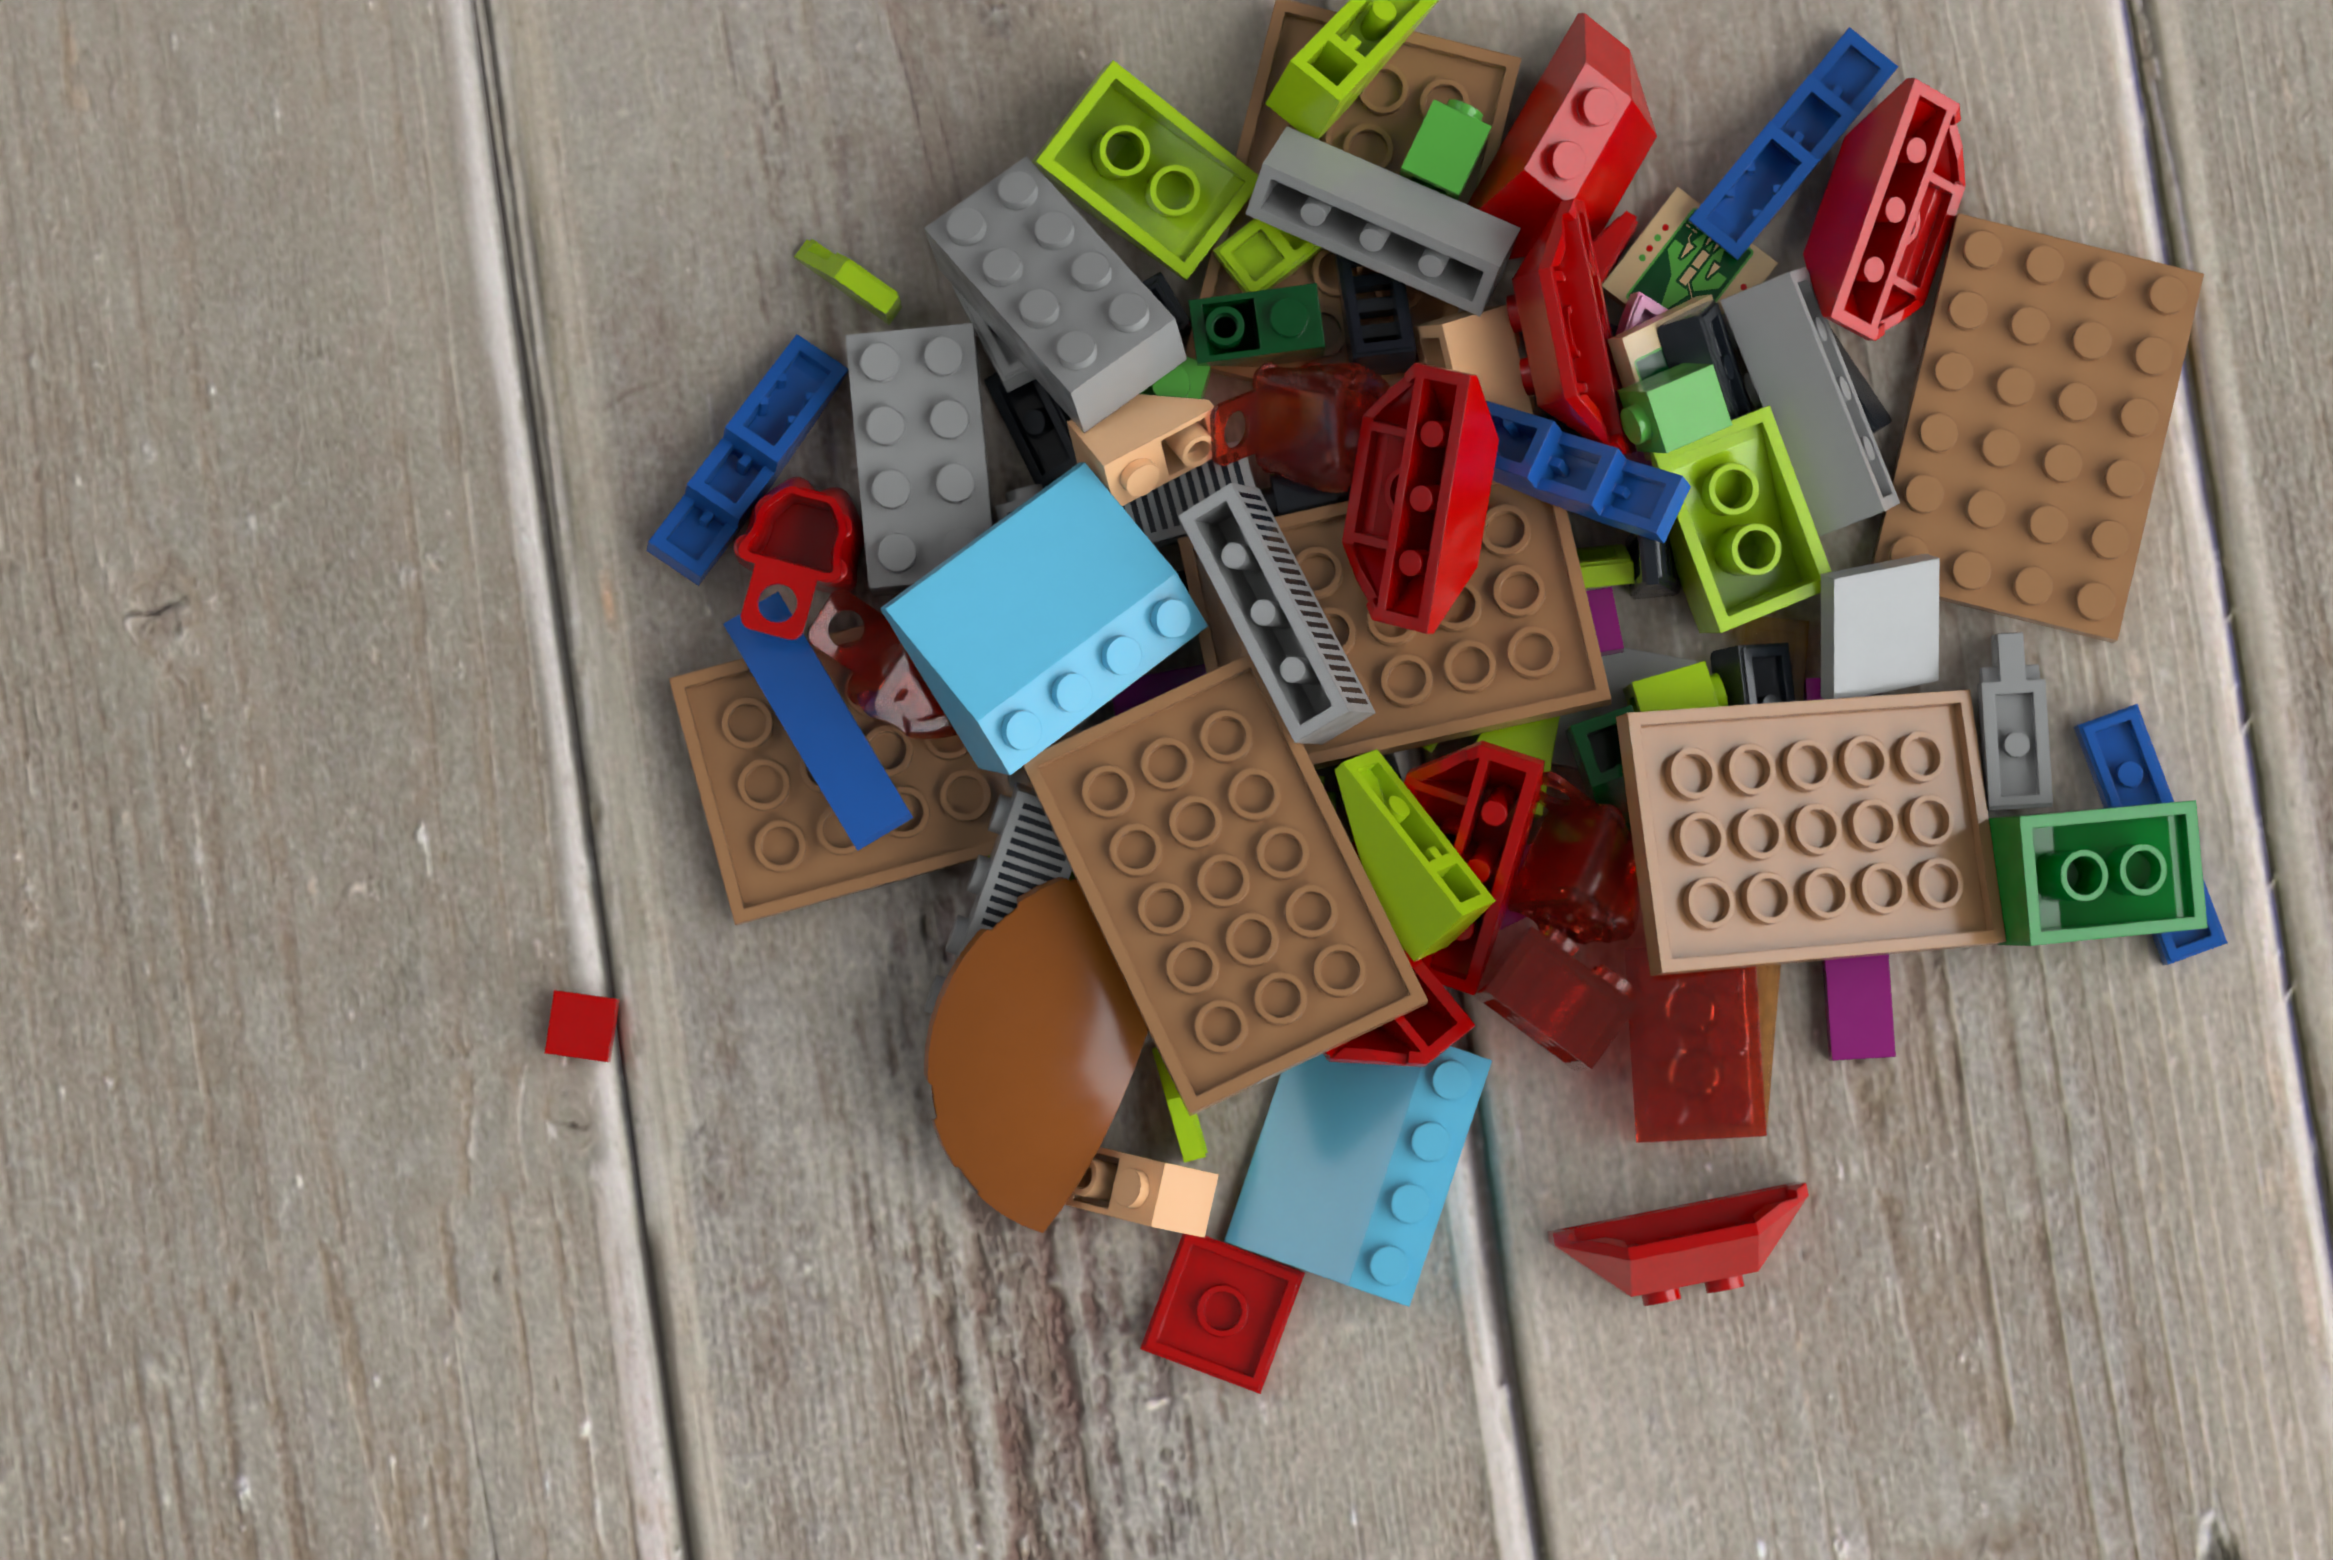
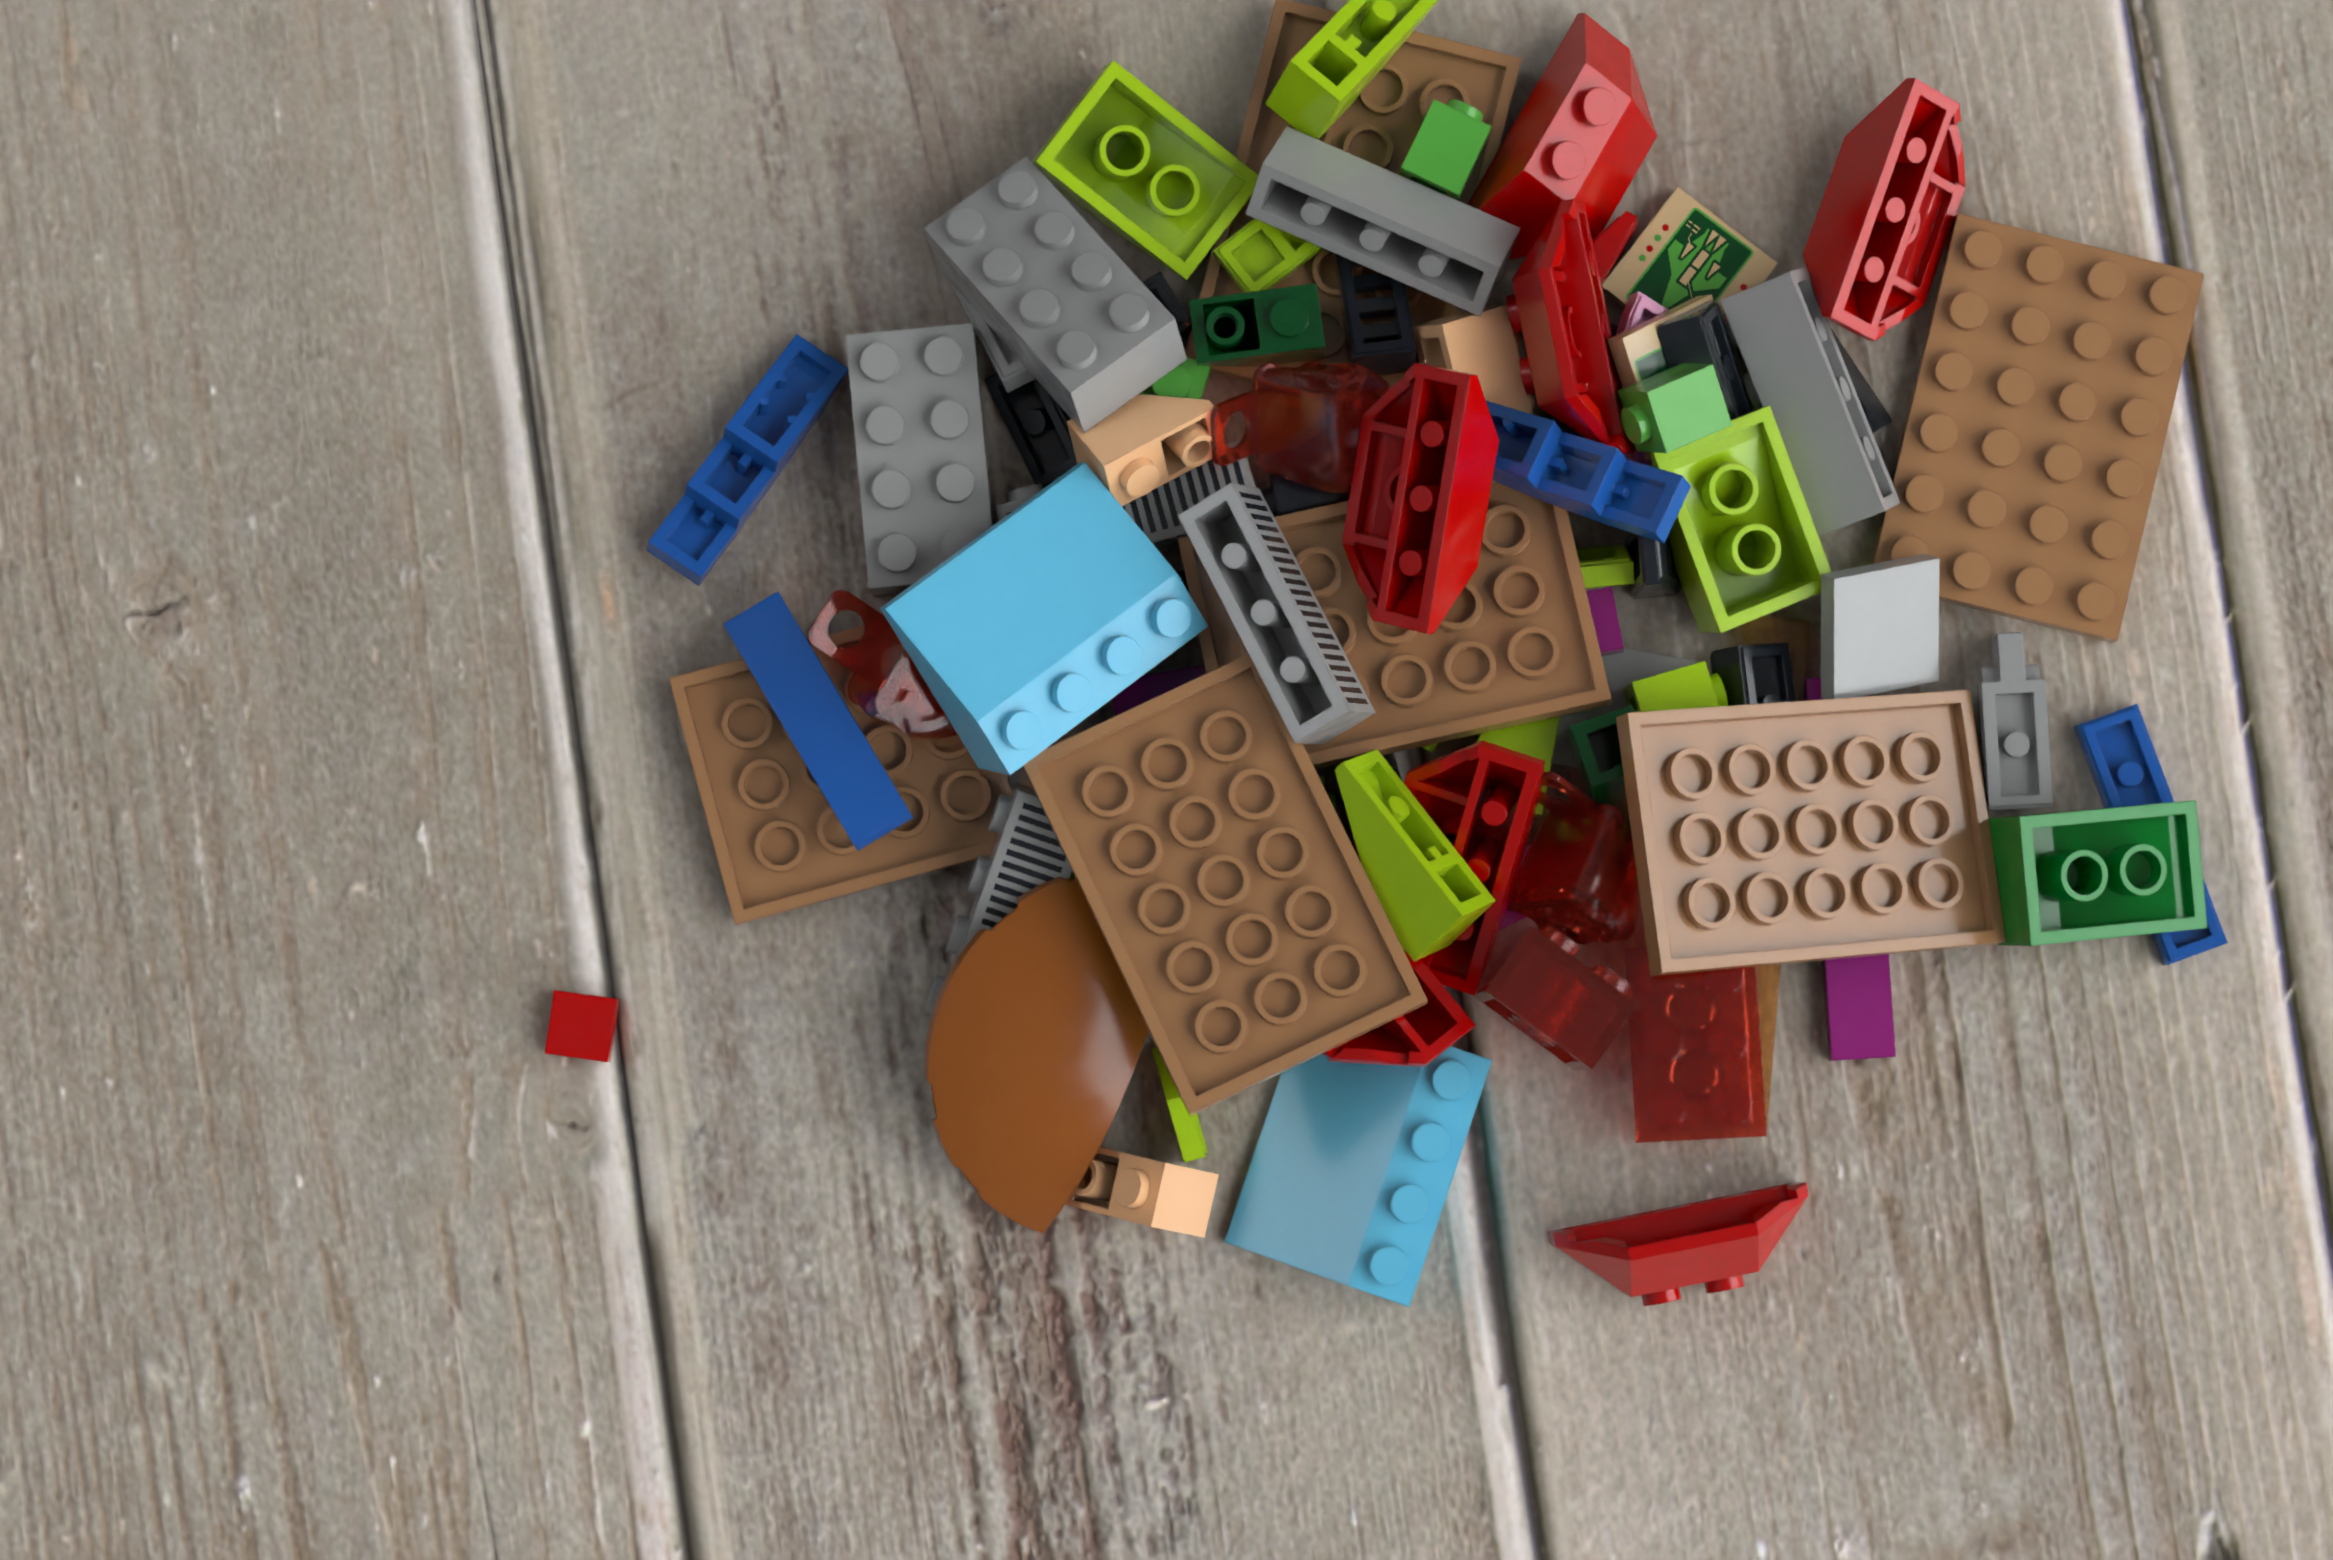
red piece [734,476,865,640] -> none
lime tile [794,239,902,325] -> none
red tile [1140,1233,1305,1394] -> none
blue slope [1688,27,1898,261] -> none

